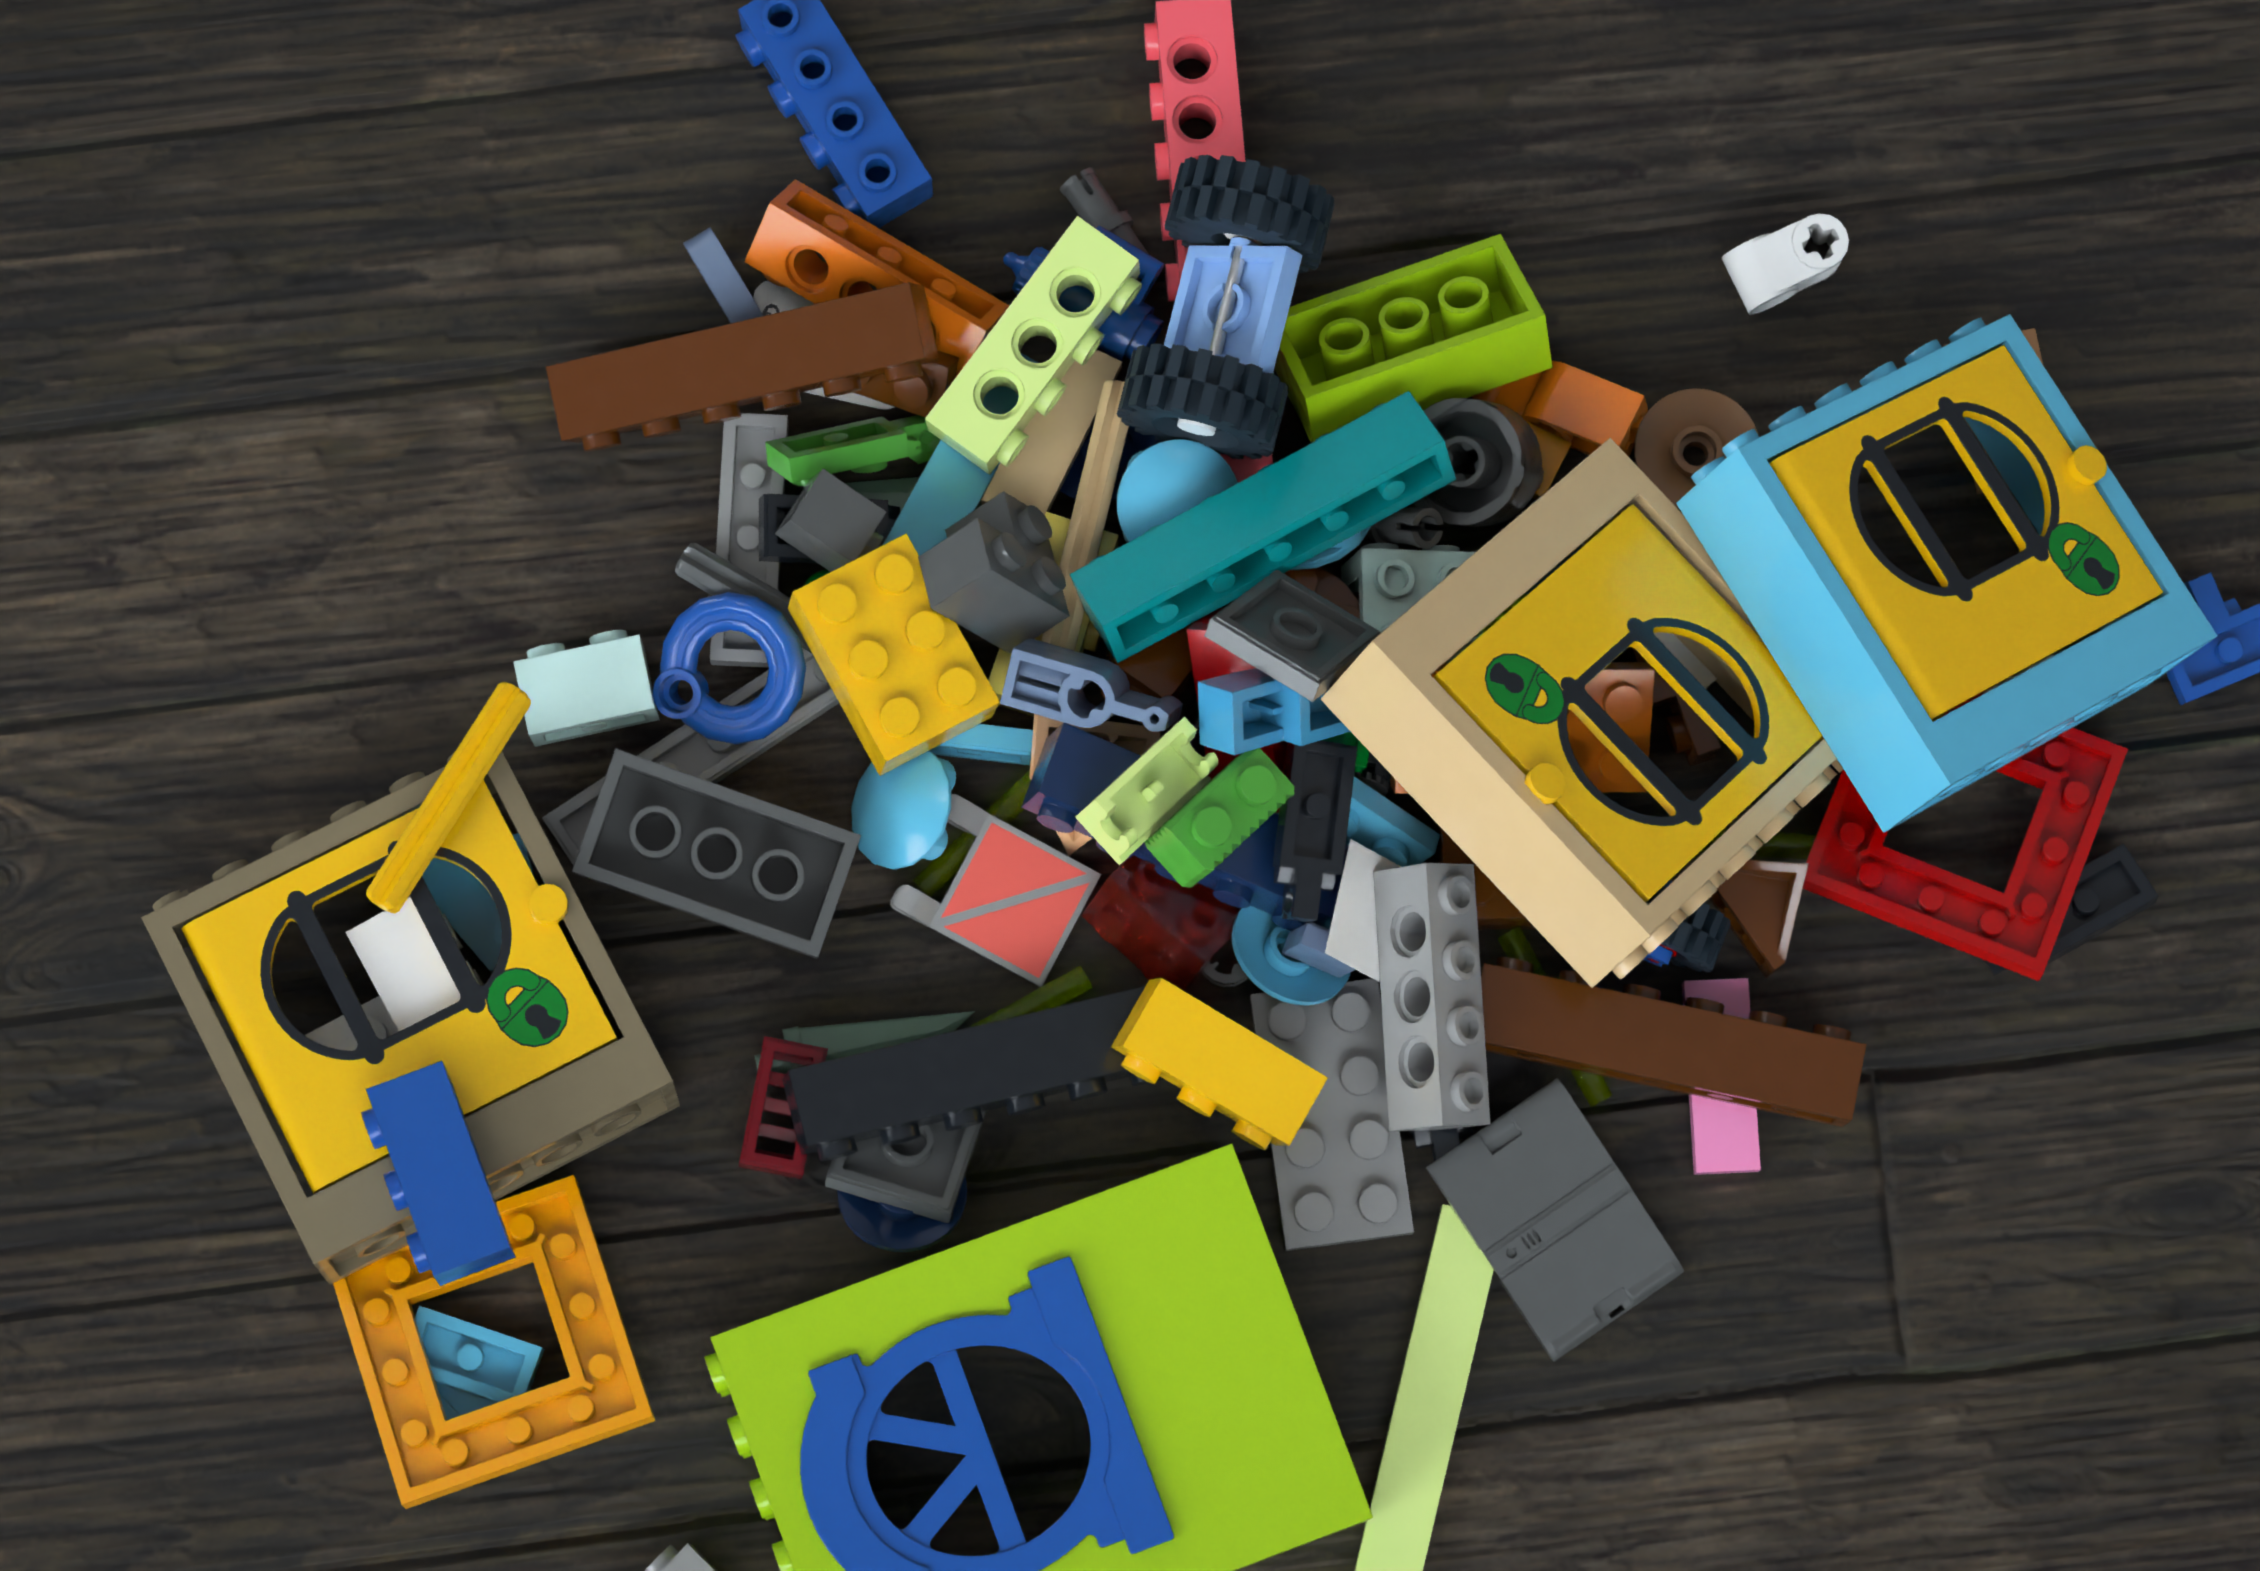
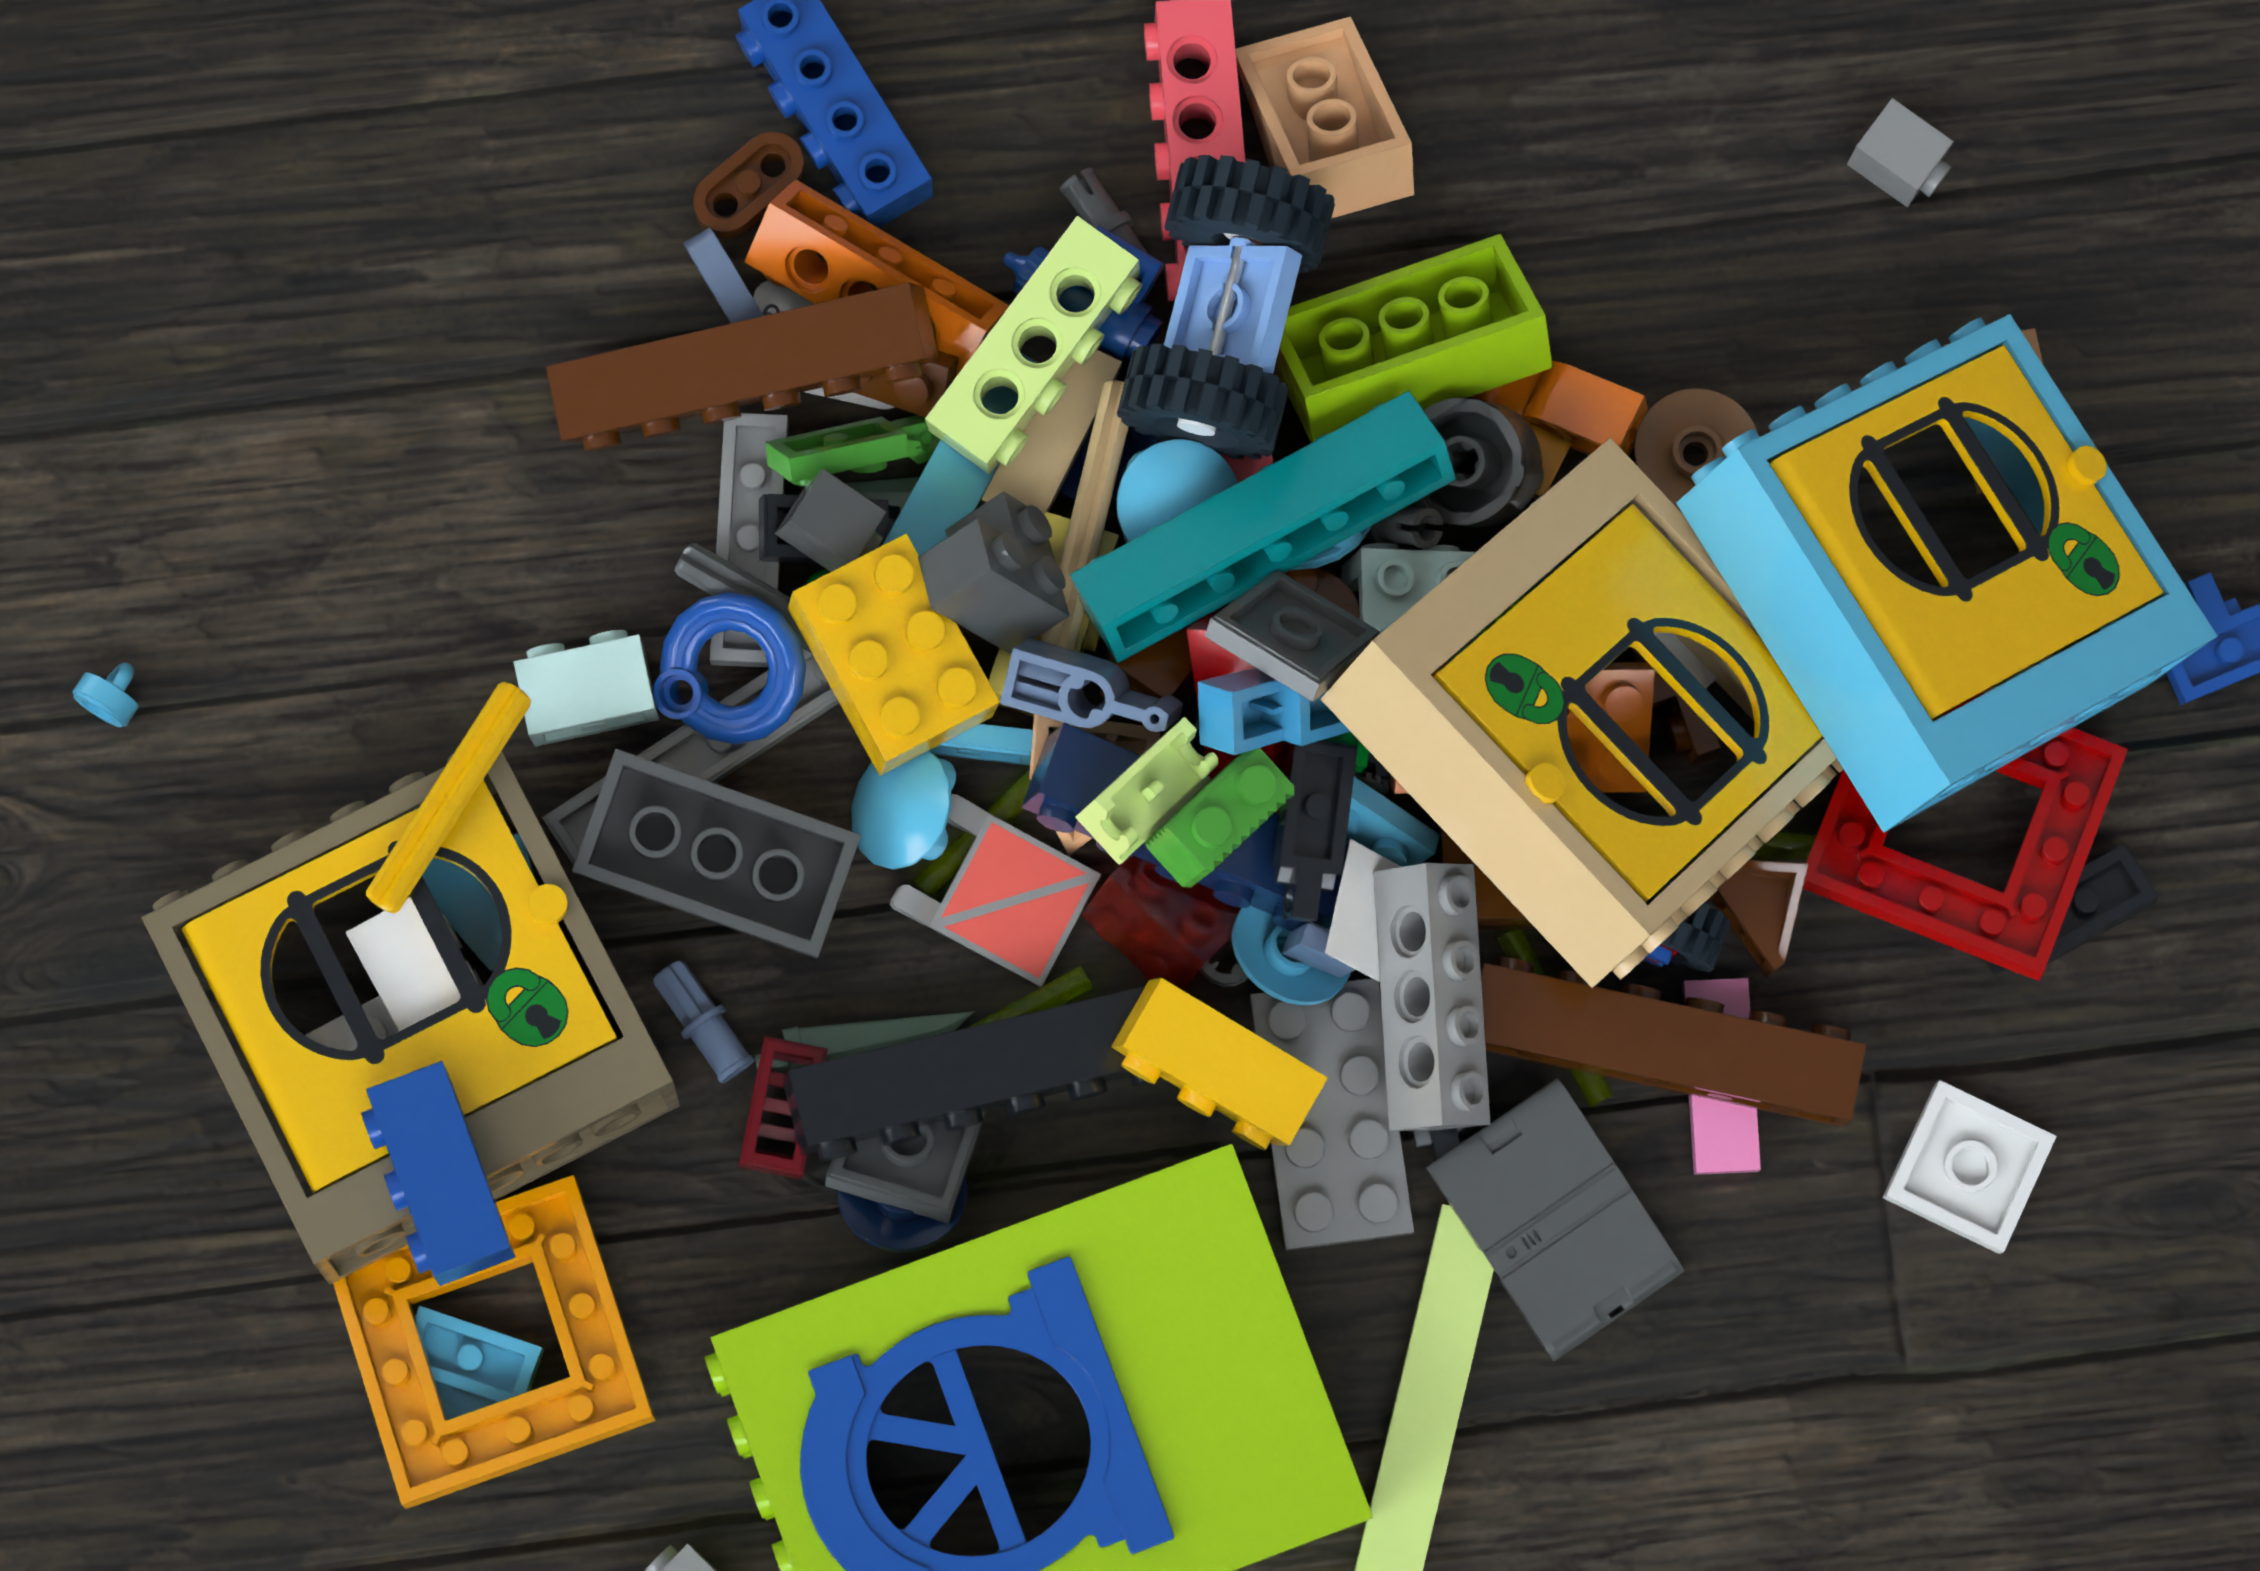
white piece [1722,213,1849,315] -> none
none -> medium azure tile [72,662,139,727]
none -> sand blue axle [653,960,755,1084]
none -> reddish brown plate [693,131,805,238]
none -> light nougat slope [1235,16,1414,219]
none -> light grey brick [1847,98,1954,207]
none -> white tile [1882,1080,2057,1254]

